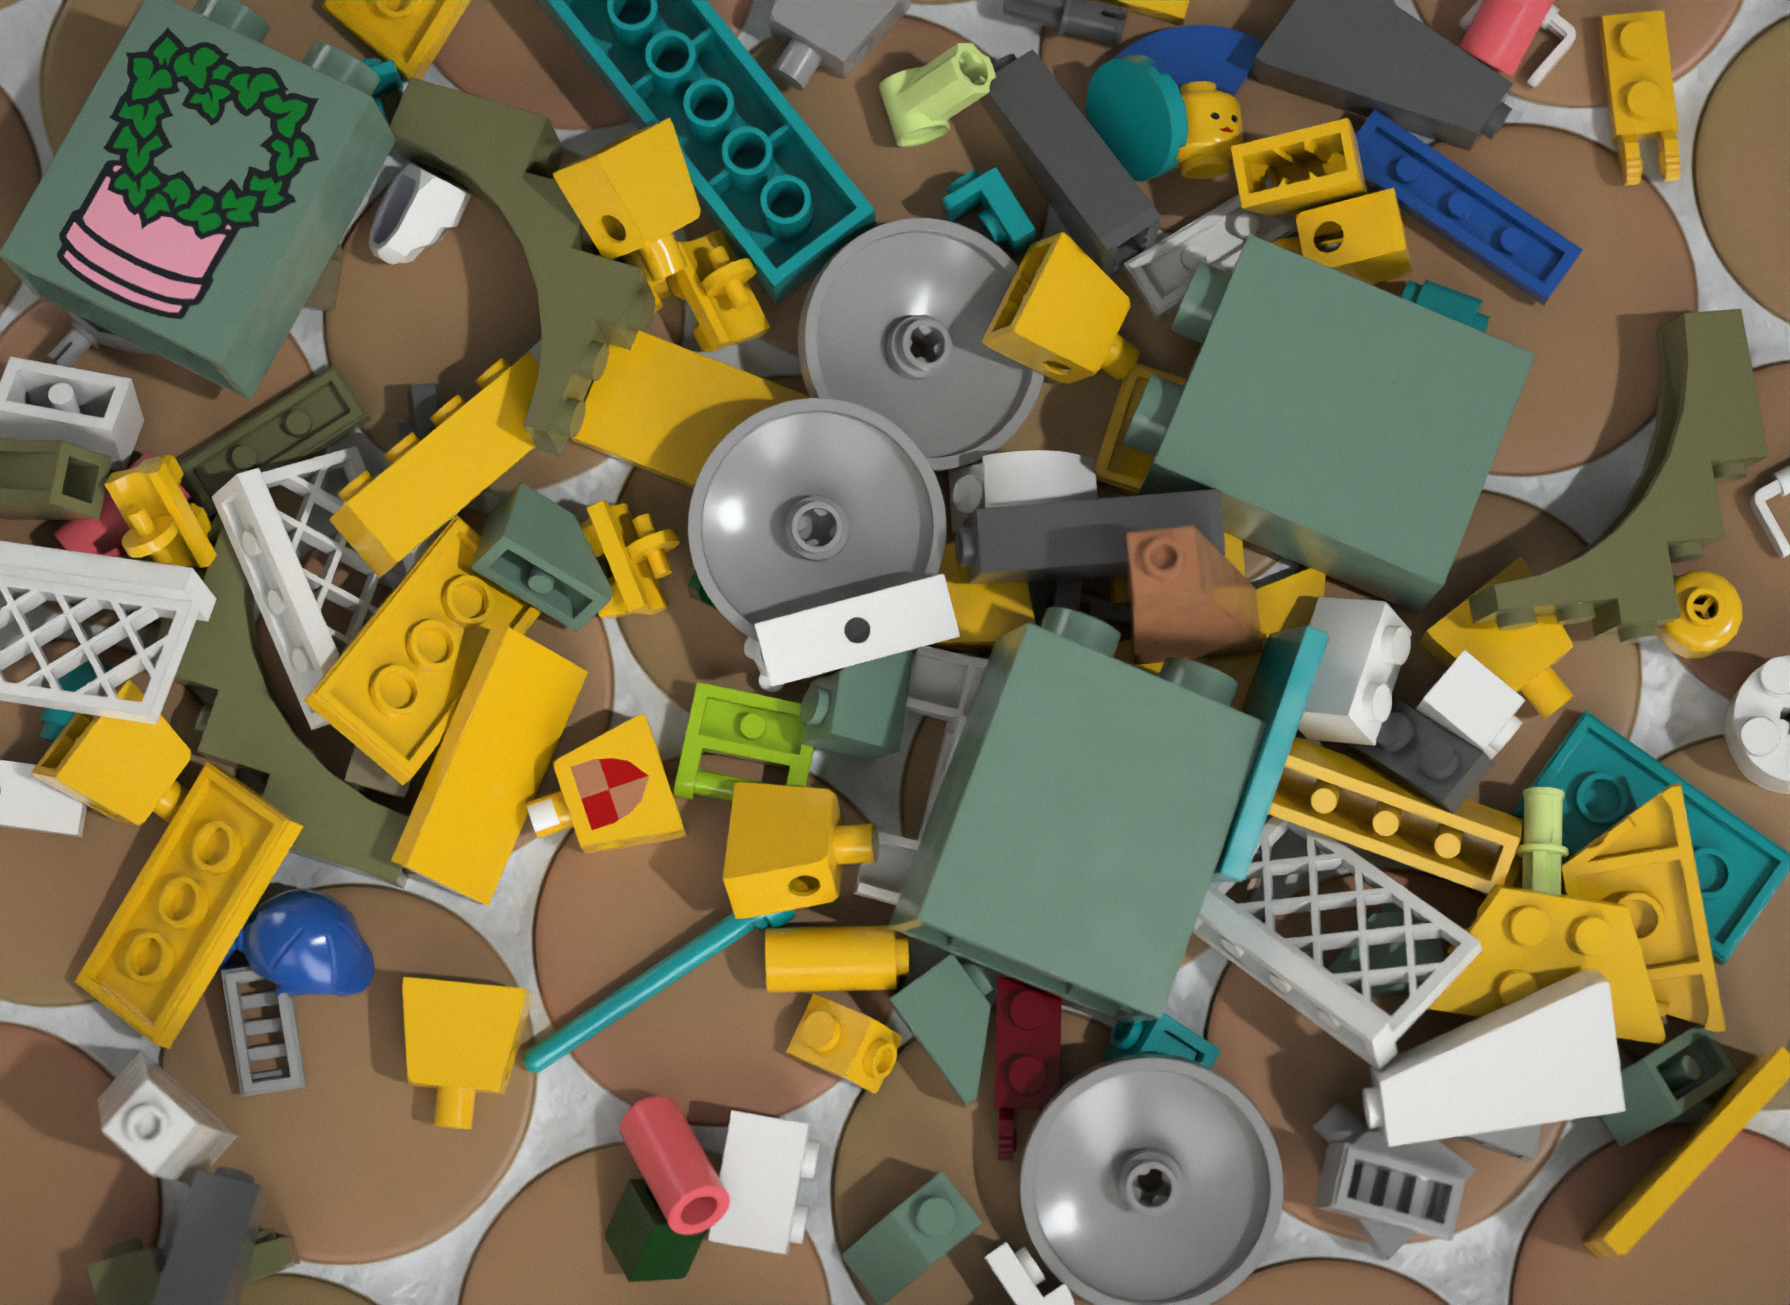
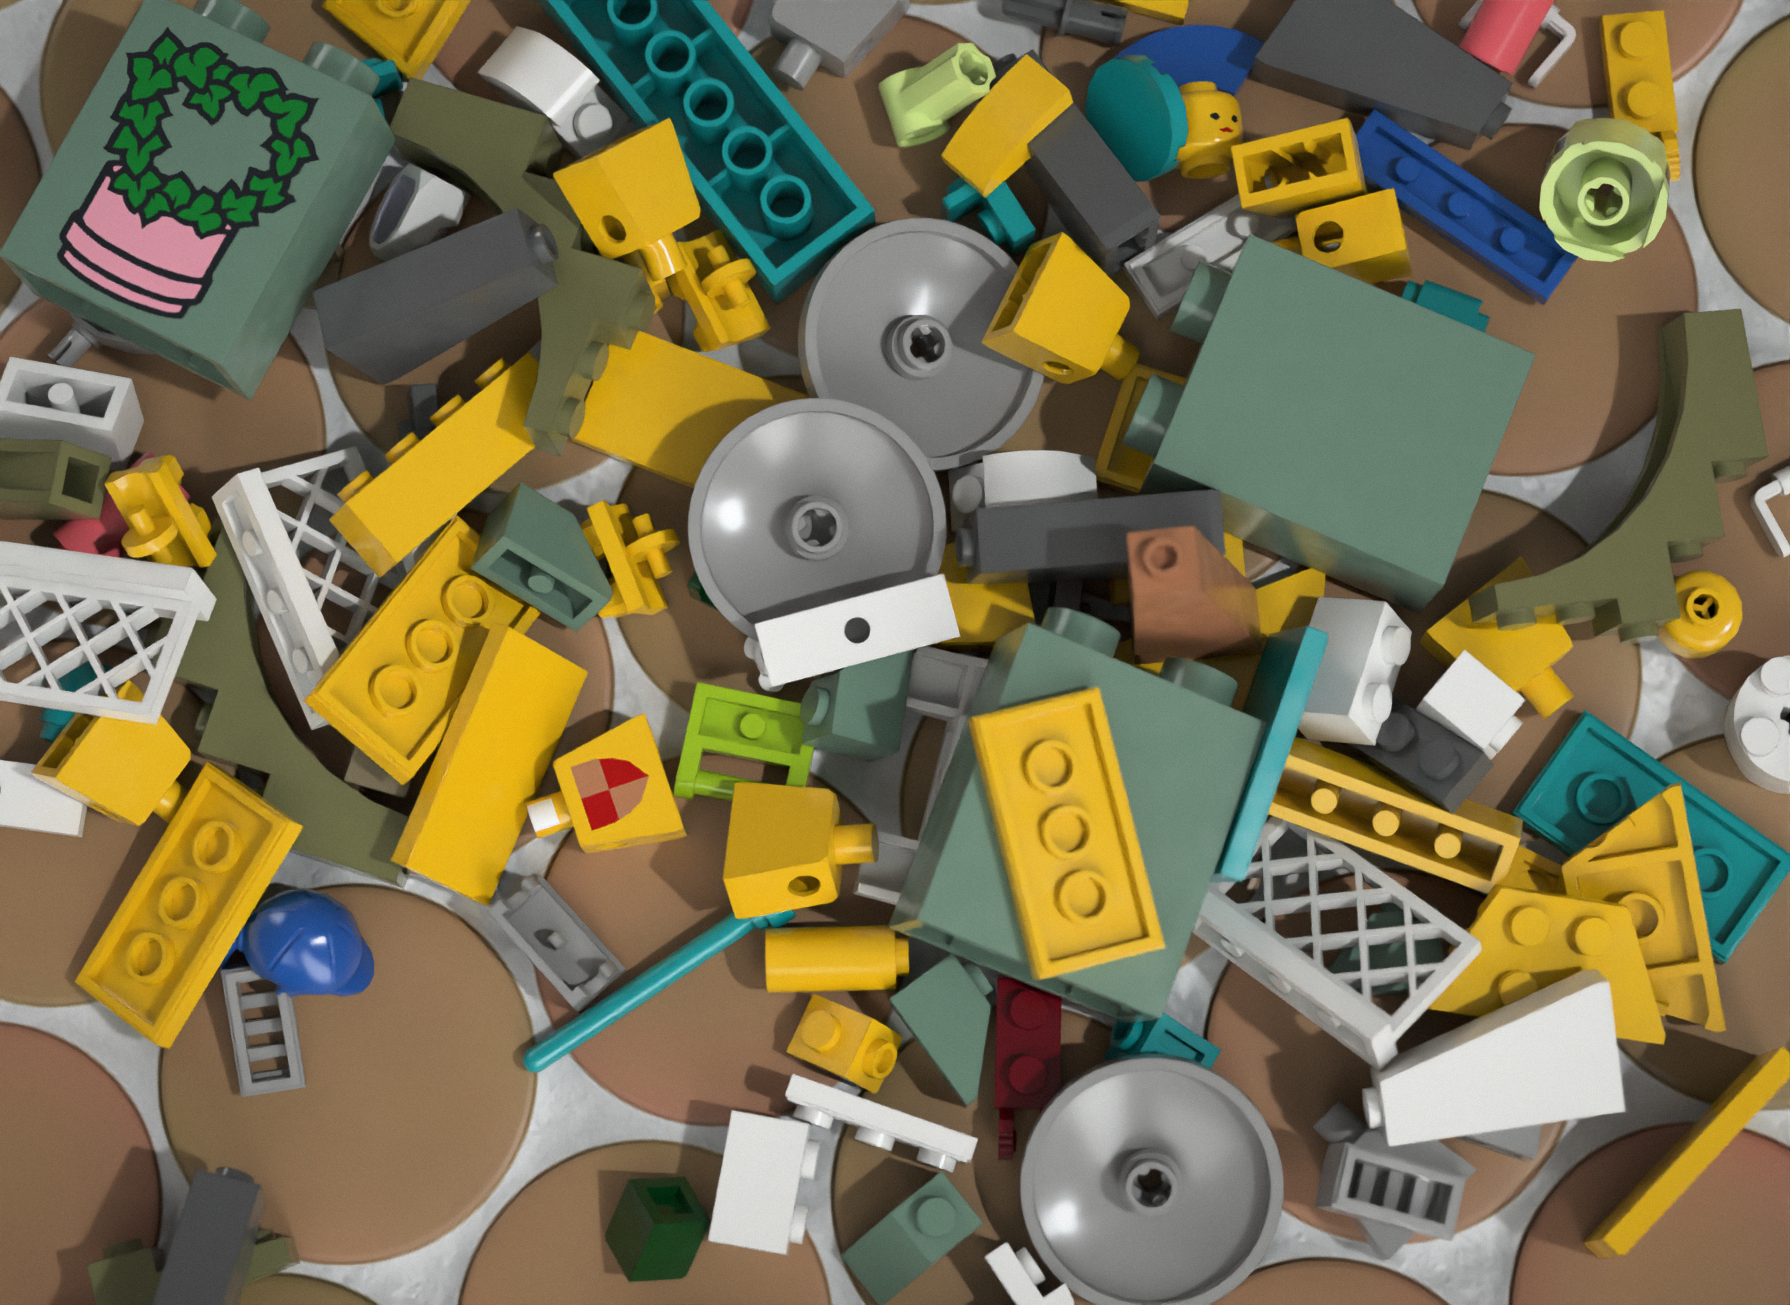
white slope [97,1051,238,1184] -> none
olive tile [178,364,371,521] -> none
yellow torso [402,977,532,1130] -> none
coral brick [619,1096,730,1235] -> none
yellowish green axle [1516,787,1568,894] -> none
sand green slope [1598,1024,1739,1148] -> none
none -> dark grey slope [313,208,559,385]
none -> white brick [477,26,630,160]
none -> light grey hinge [486,874,627,1013]
none -> white tile [785,1074,978,1173]
none -> yellow slope [941,54,1073,198]
none -> yellow tile [968,687,1165,980]
none -> yellowish green brick [1539,118,1671,262]

